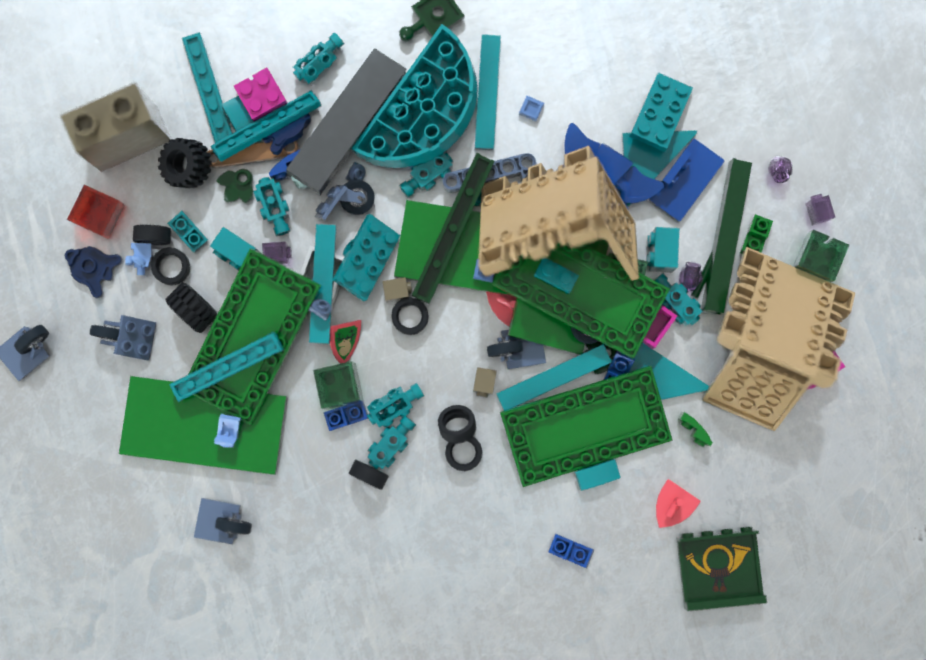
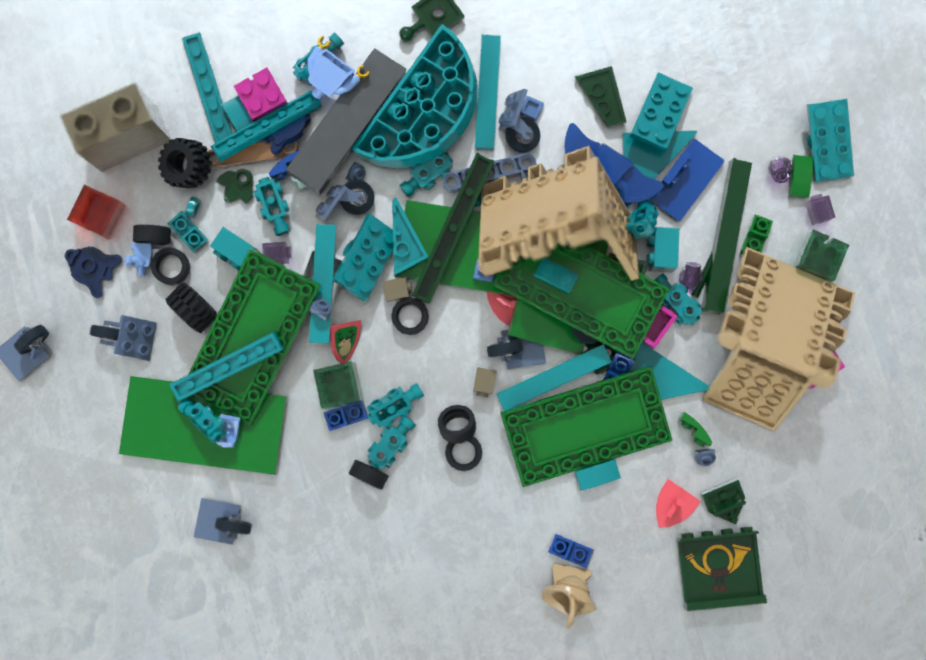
none -> teal brick [178,398,227,445]
none -> teal tile [185,196,201,218]
none -> light blue torso [307,36,369,99]
none -> teal wing [392,197,429,276]
none -> plate [498,89,540,153]
none -> tan helmet [541,564,596,629]
none -> dark green wing [575,66,627,128]
none -> teal brick [627,199,659,240]
none -> sand blue plate [694,449,716,466]
none -> dark green slope [701,478,746,525]
none -> green slope [788,154,813,197]
none -> teal plate [807,98,854,182]

